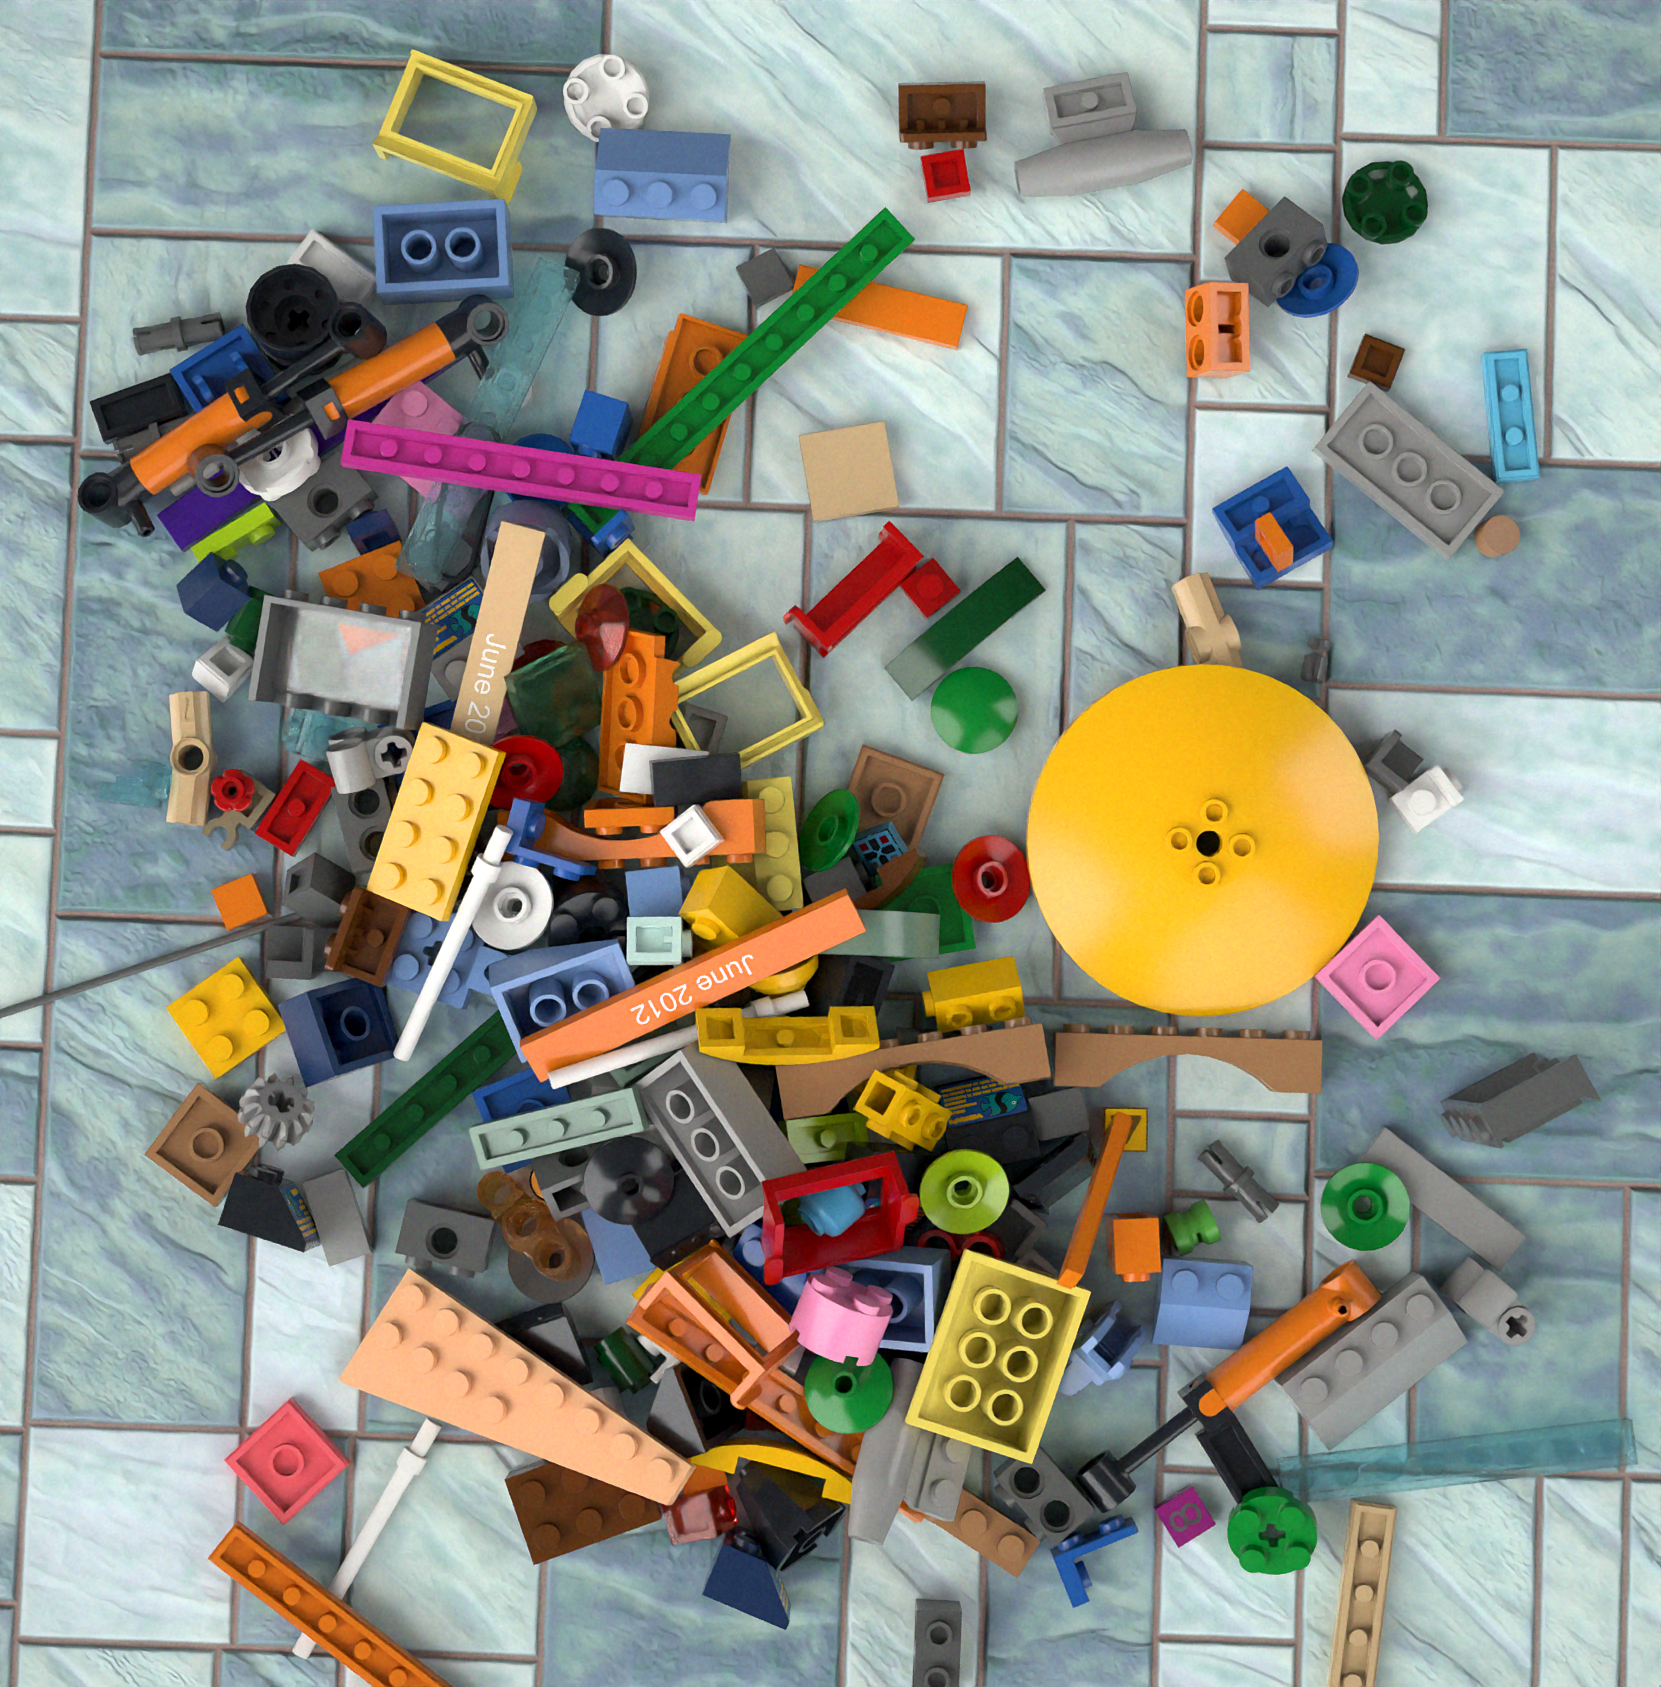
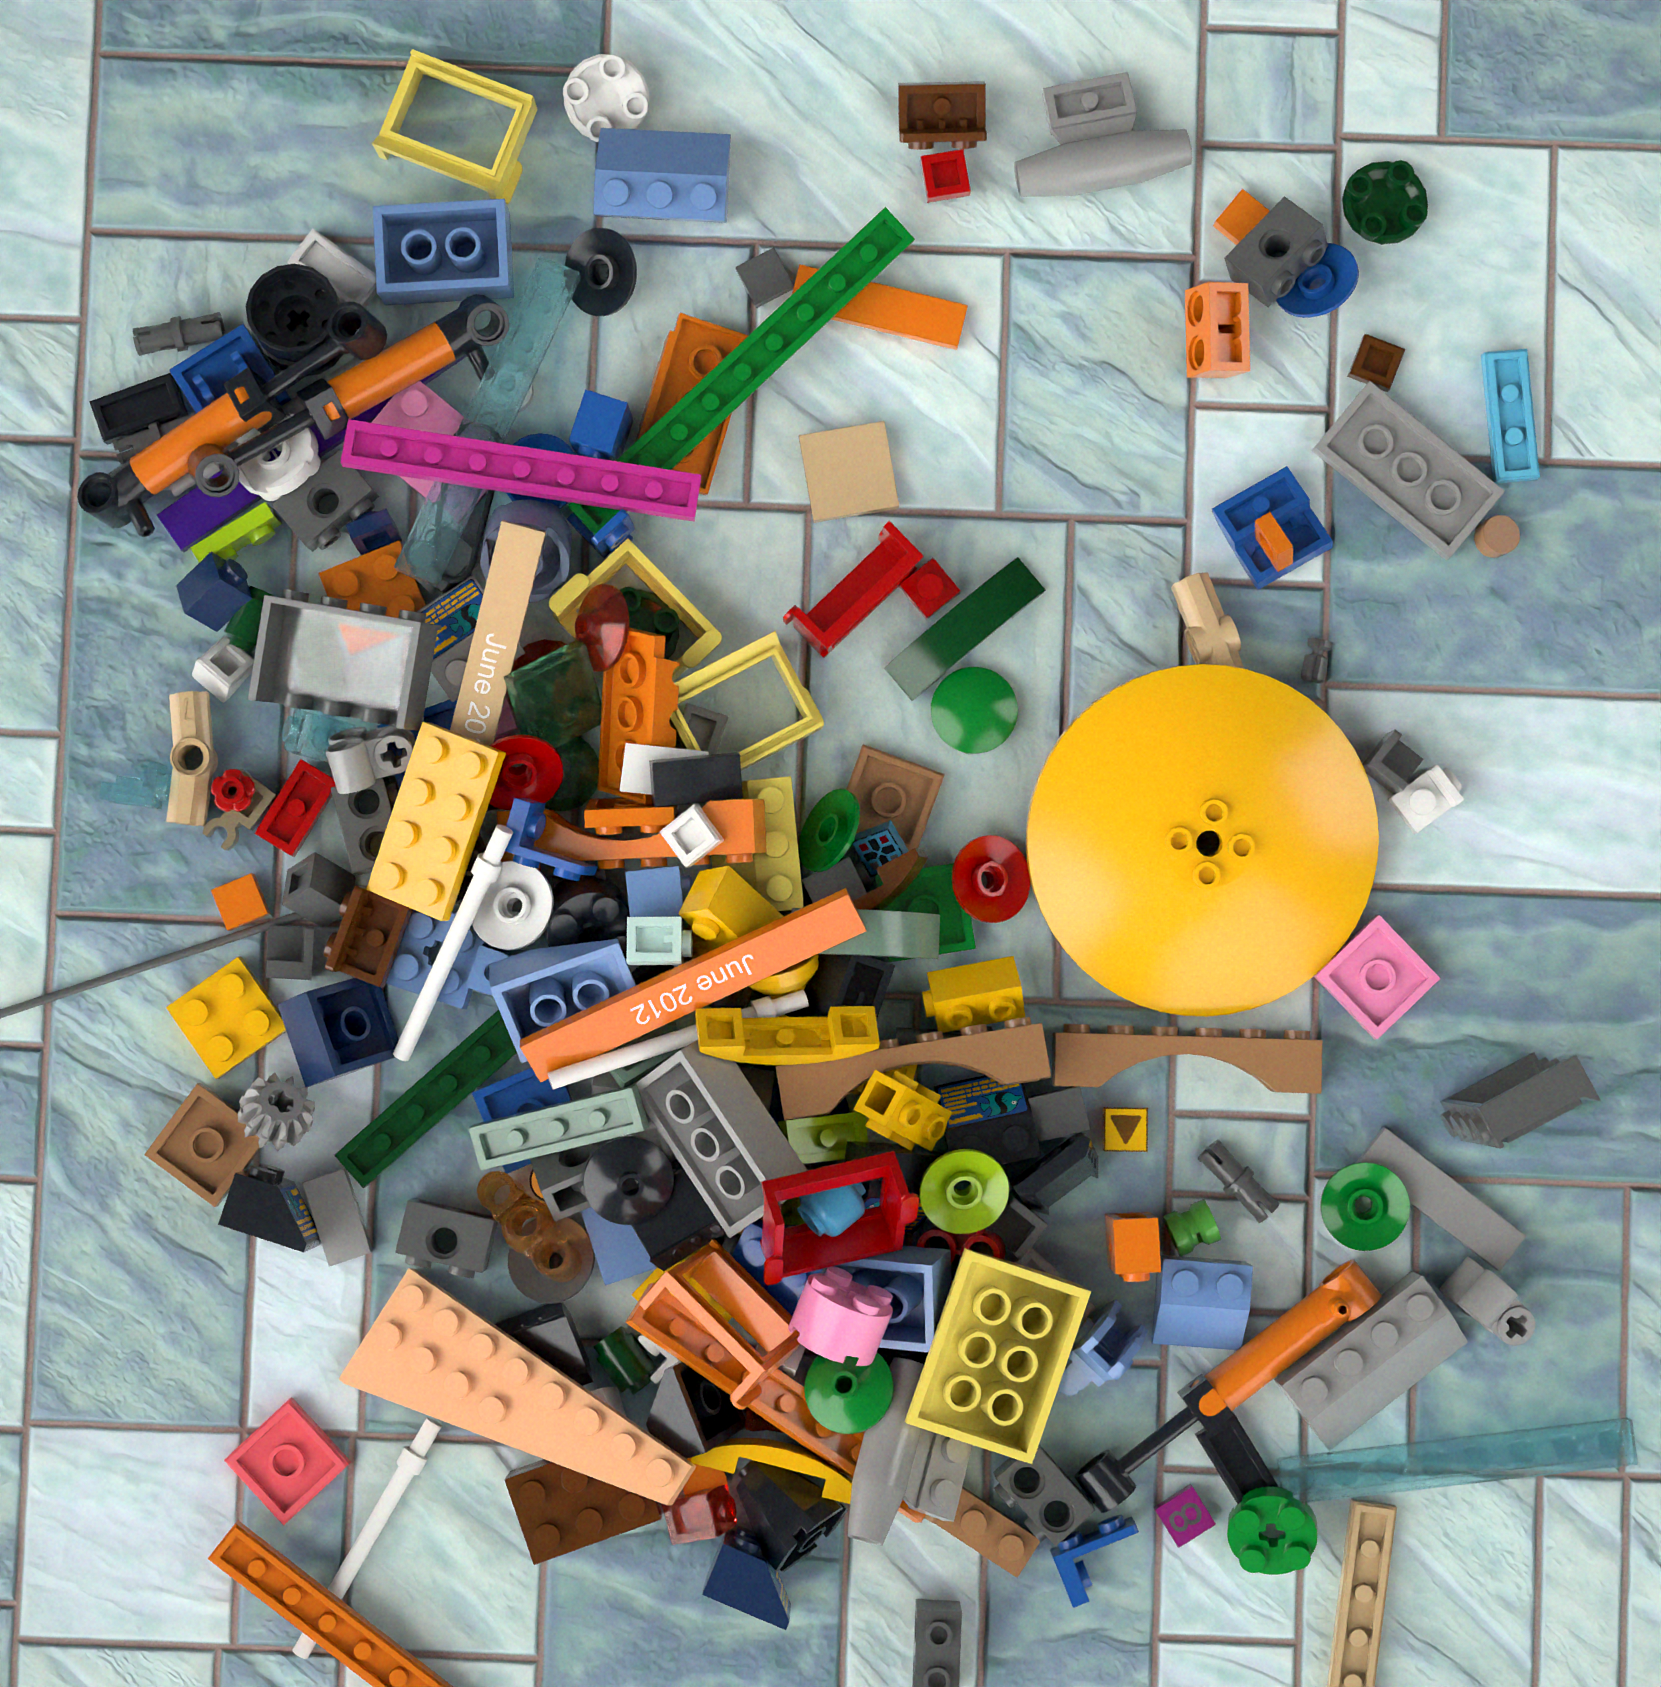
orange tile [1056,1111,1133,1289] -> none

